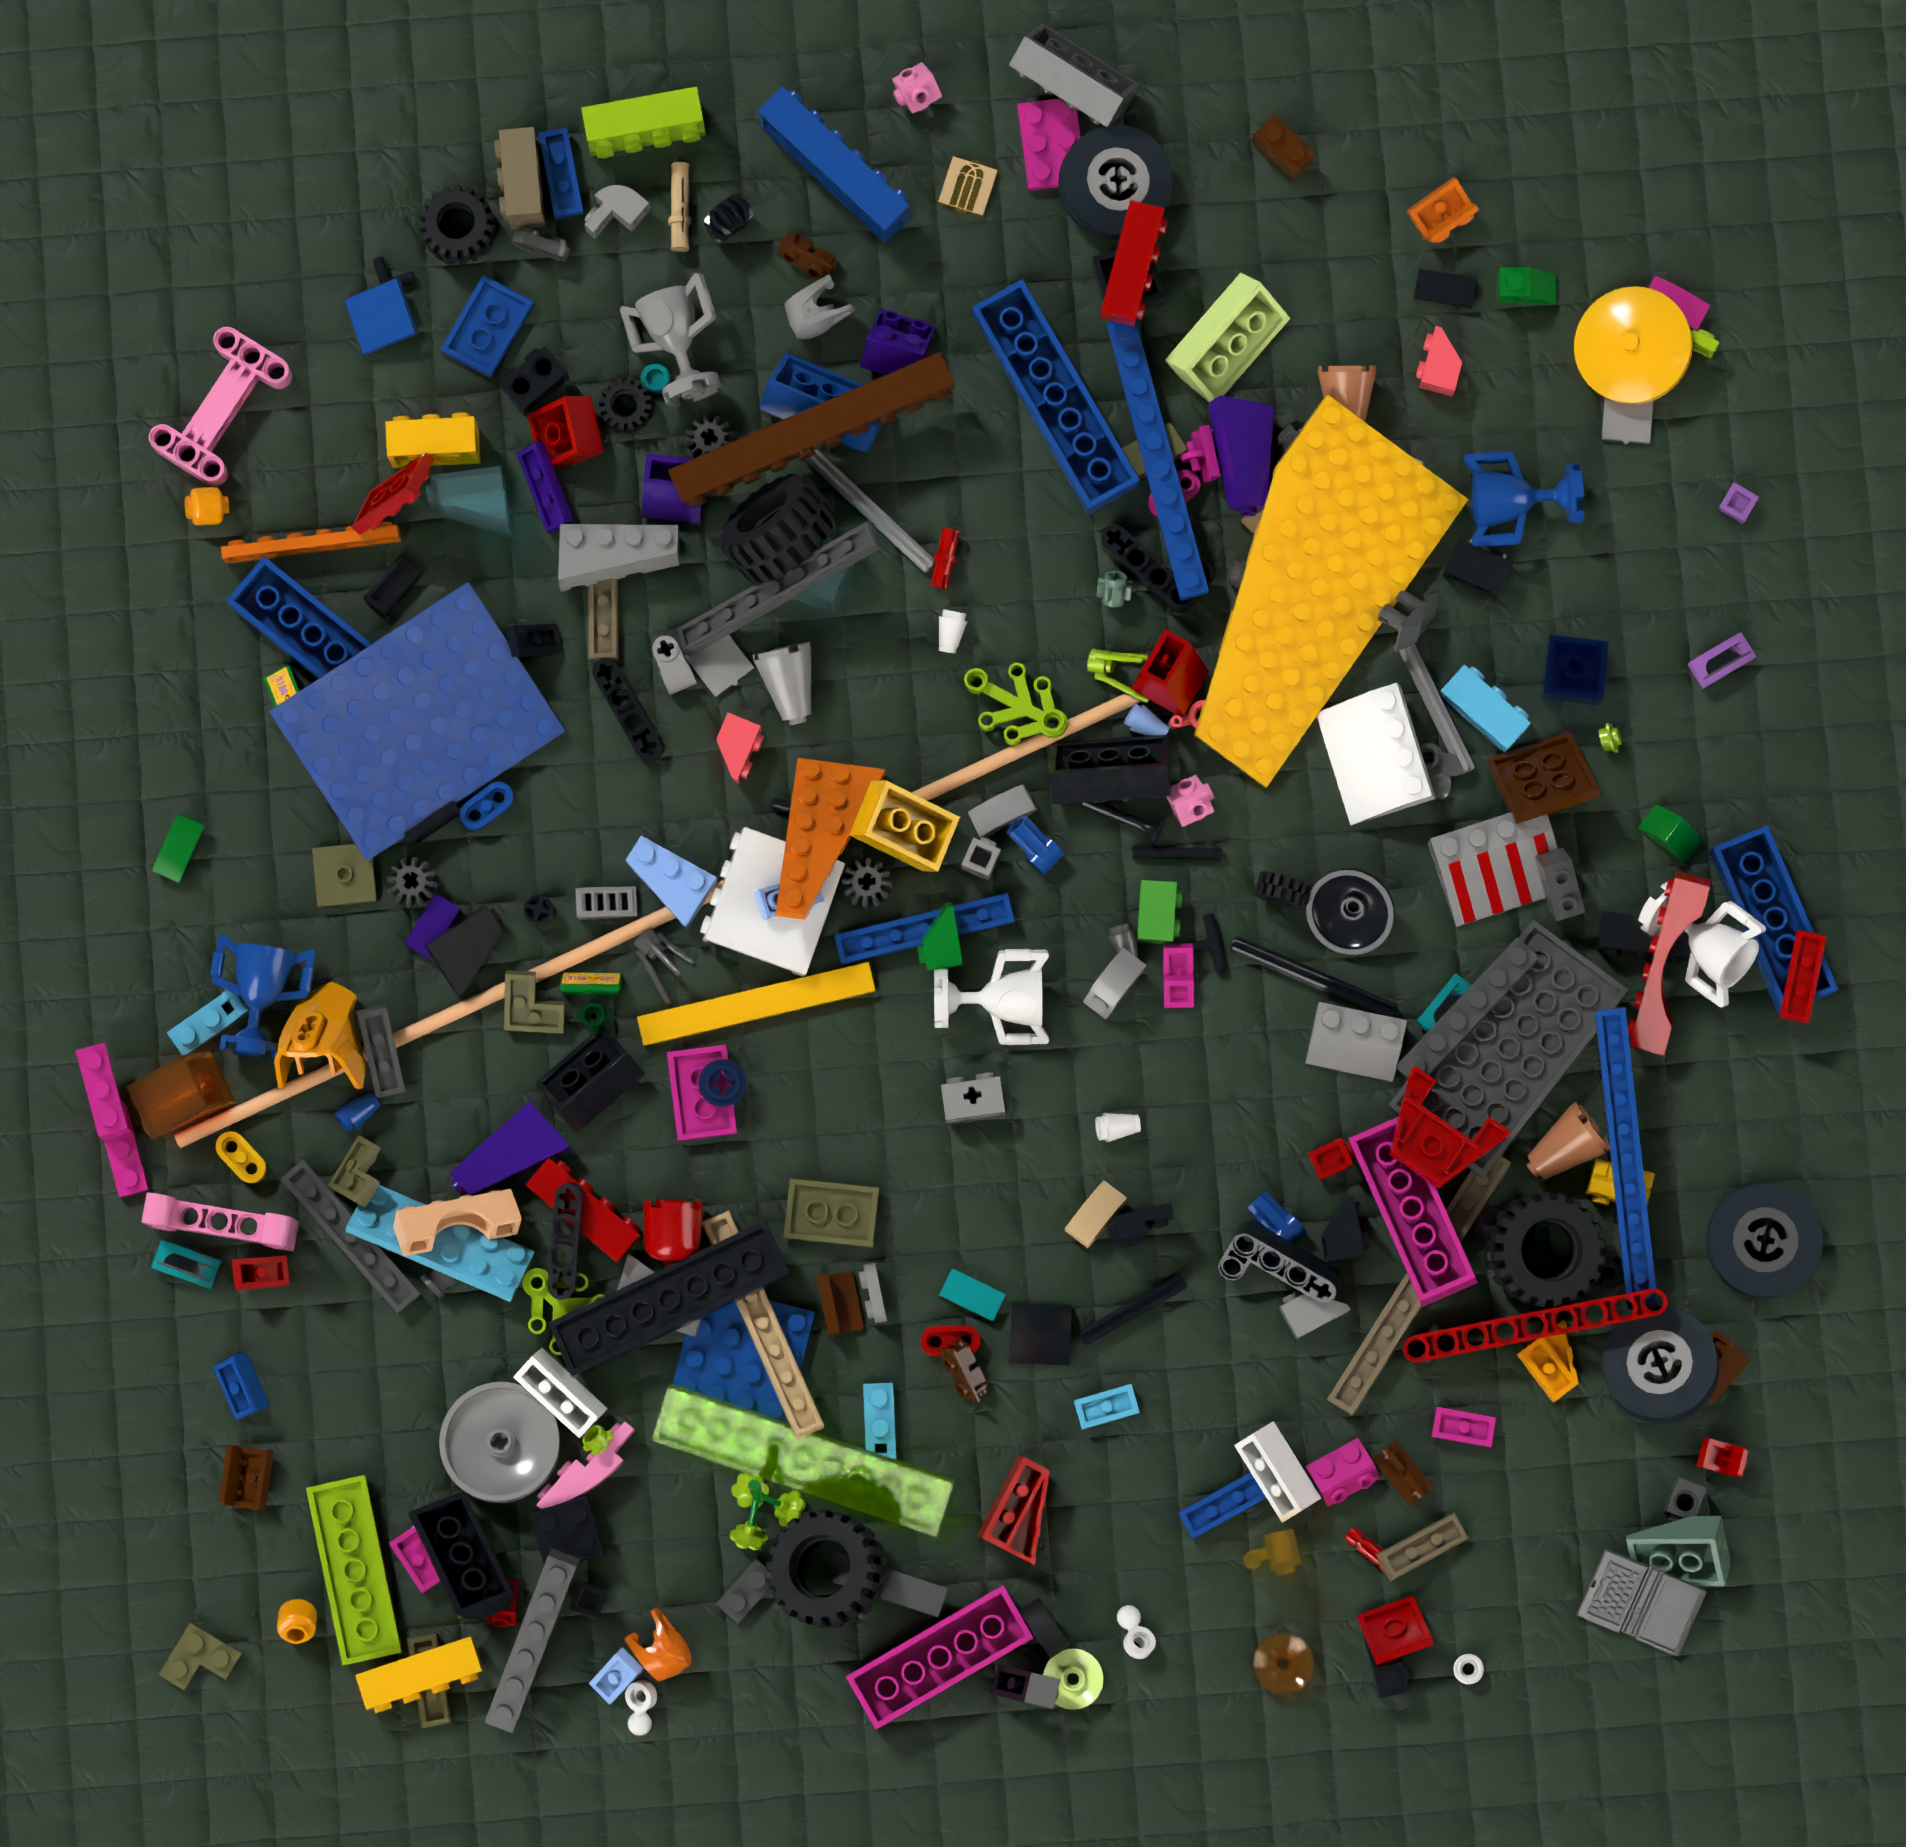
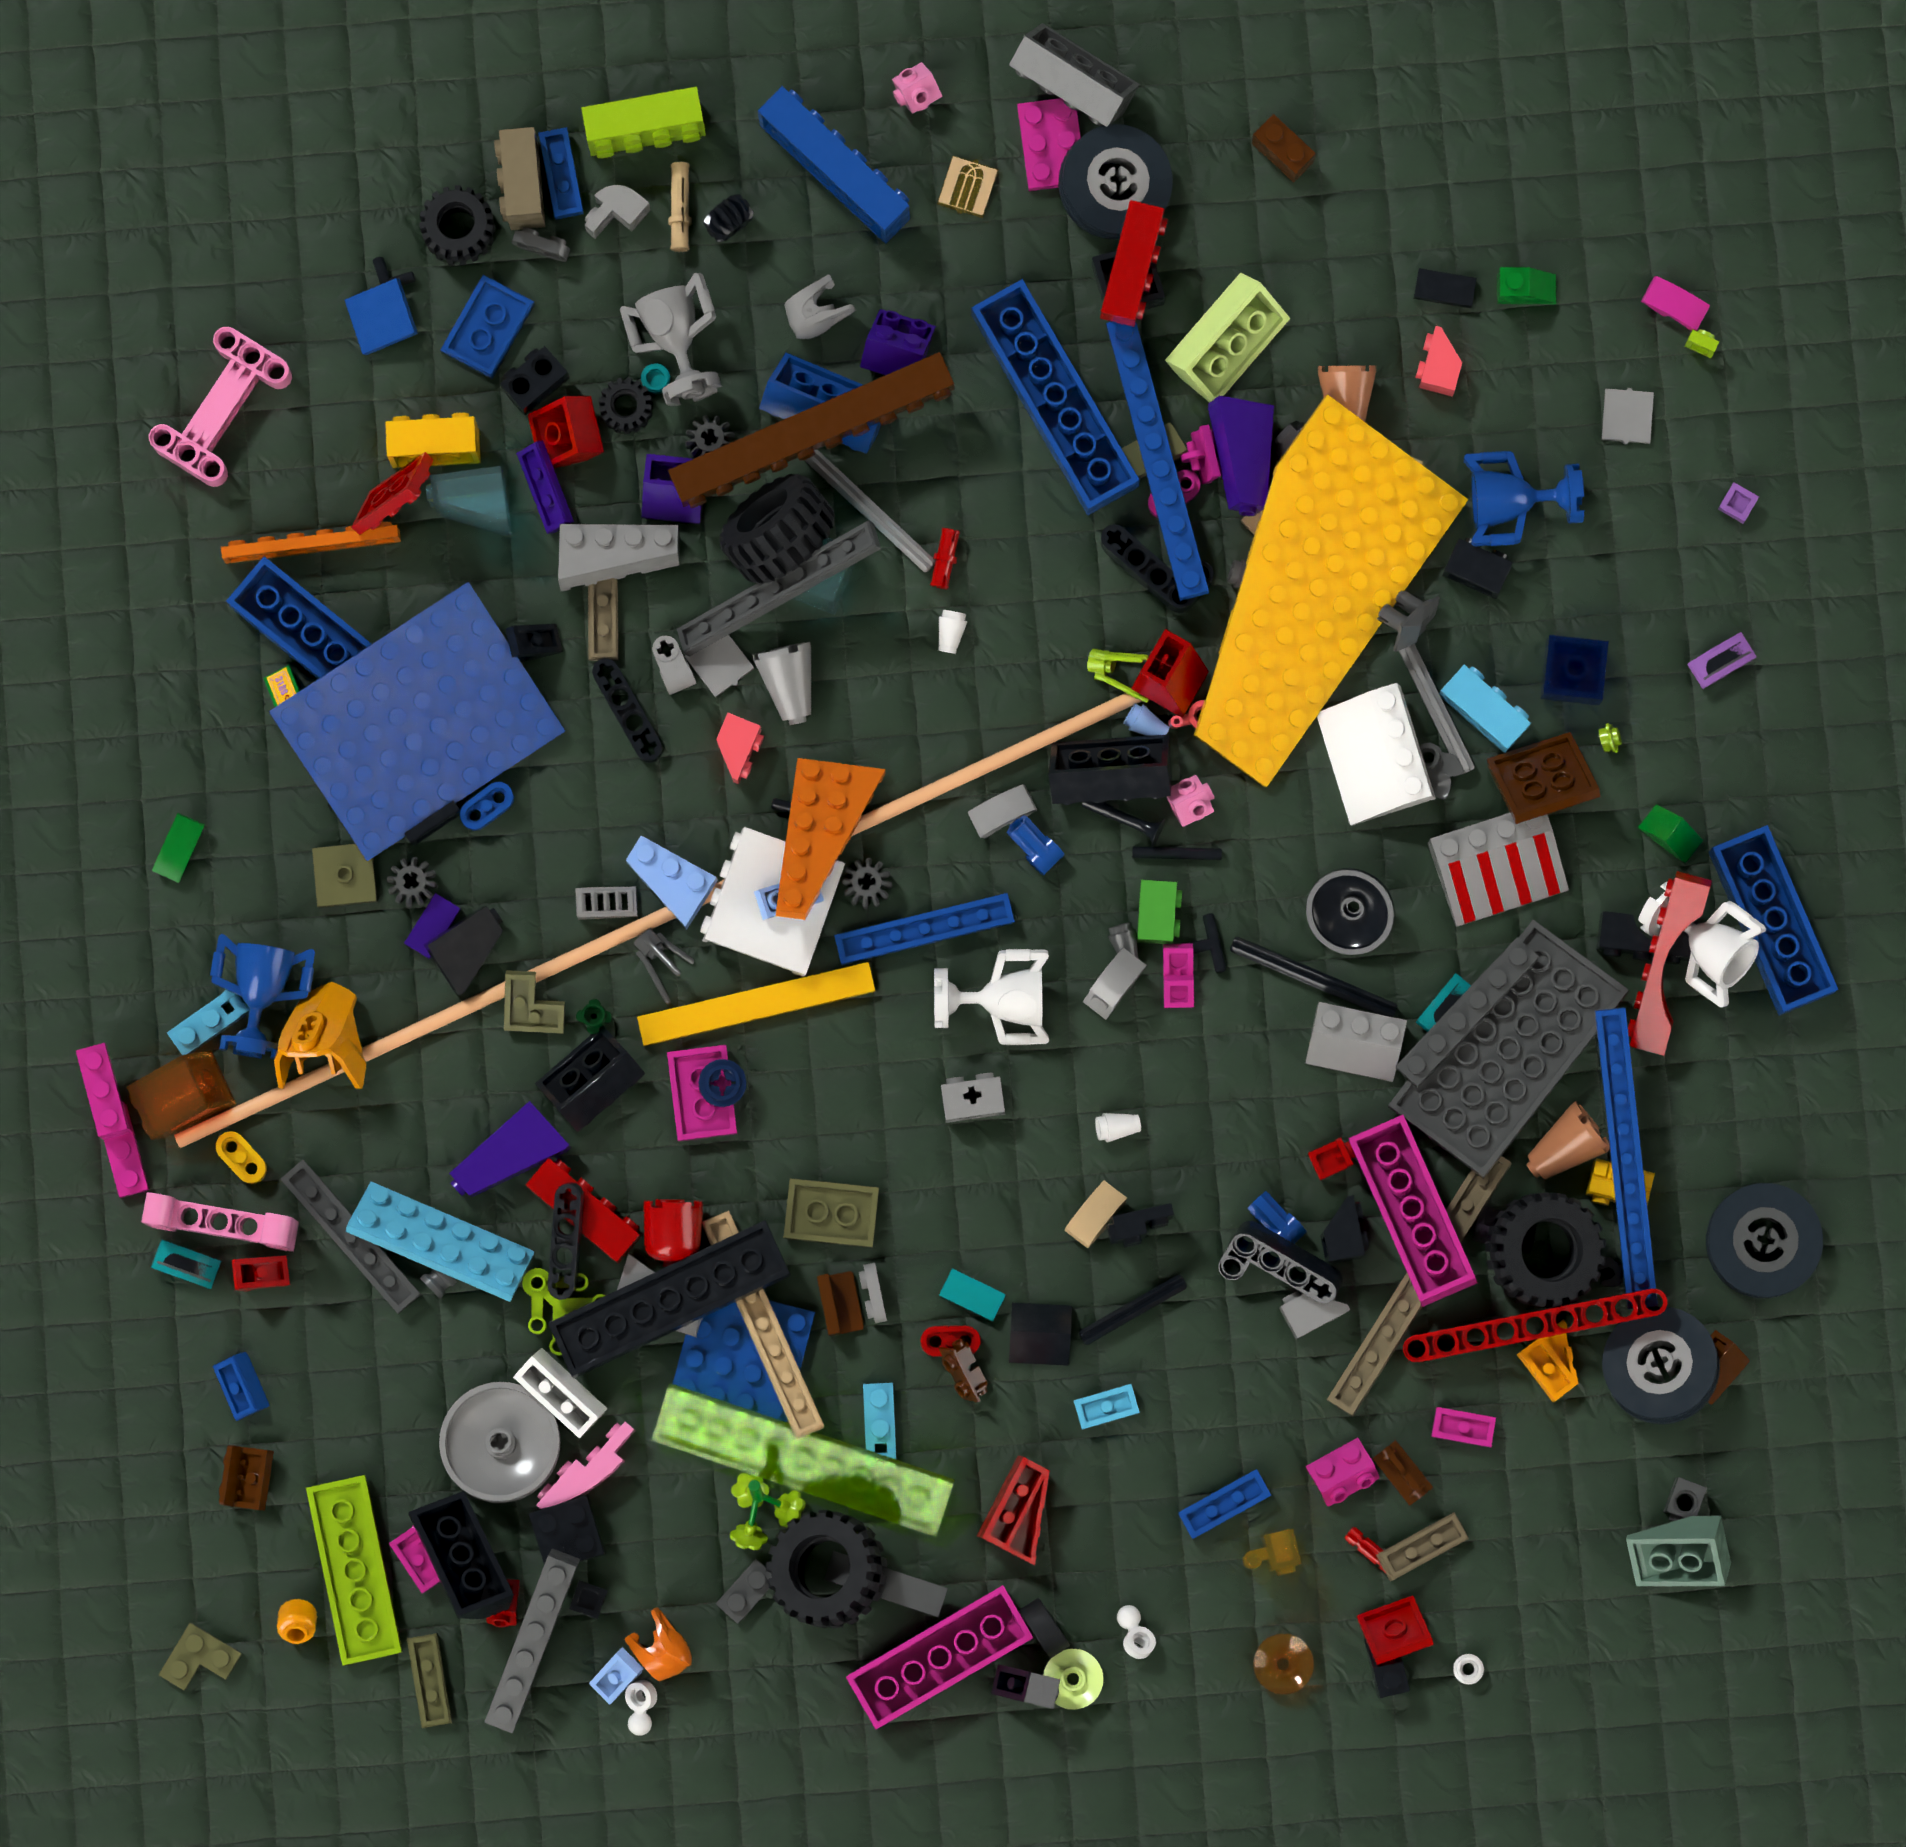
light orange head [184,487,229,526] -> none
olive plate [328,1135,381,1208] -> none
blue cone [334,1092,381,1133] -> none
yellow brick [355,1636,484,1714] -> none
dark grey plate [356,1005,405,1099] -> none
black tile [363,554,424,618] -> none
light nougat arch [393,1189,522,1256] -> none
black wheel [523,894,555,927] -> none
slope [560,972,622,996] -> none
lime plate [582,1425,613,1455] -> none
reddish brown hinge [777,232,839,280] -> none
yellow brick [849,780,960,872] -> none
green slope [917,902,963,971] -> none
light grey brick [961,837,1001,881] -> none
lime plant [964,662,1068,745] -> none
sand green gear [1096,571,1133,607] -> none
white brick [1234,1421,1321,1523] -> none
black tyre [1254,871,1312,910] -> none
red wing [1389,1065,1511,1188] -> none
orange bracket [1406,177,1479,243] -> none
dark grey brick [1535,848,1585,921] -> none
yellow dish [1574,286,1693,405] -> none
piece [1576,1549,1707,1657] -> none
red bracket [1696,1437,1748,1477] -> none
red tile [1778,930,1827,1024] -> none

